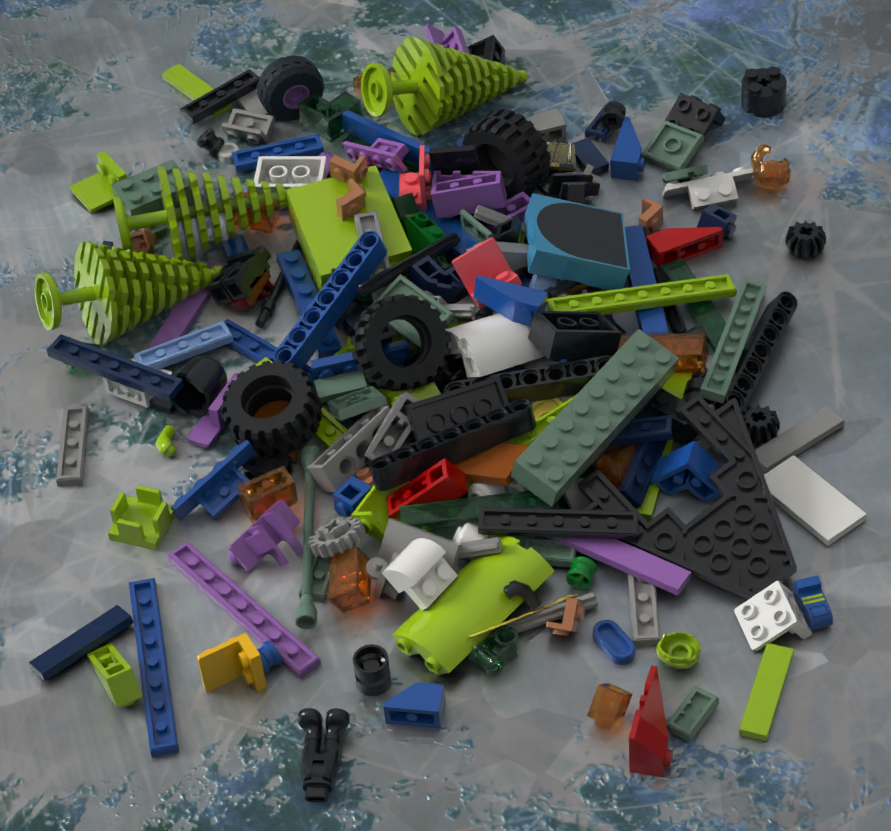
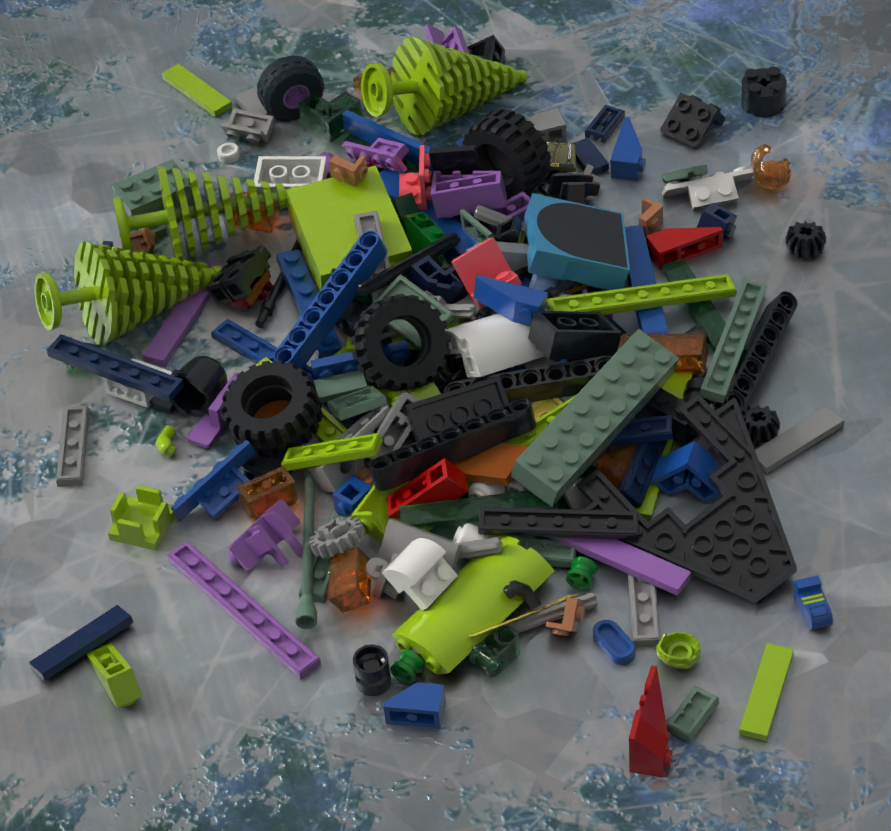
lime bracket [70,151,127,213] -> none
blue tile [129,578,179,757] -> none
light blue tile [134,321,234,370] -> none
black tile [179,69,260,125] -> none
black wheel [196,128,225,157] -> none
yellow bracket [196,632,267,693] -> none
blue tile [221,235,250,260] -> none
blue plate [231,134,324,173] -> none
blue wheel [257,640,282,674] -> none
black piece [297,708,350,802] -> none
nougat bracket [336,178,366,221] -> none
clear orange brick [587,683,633,729] -> none
black wheel [601,101,626,130] -> none
sand green tile [642,120,704,171] -> none
black axle [653,266,687,338] -> none
white bracket [734,580,813,652] -> none
white tile [764,455,867,546] -> none
none -> lime tile [281,433,383,471]
none -> green wheel [390,650,425,685]

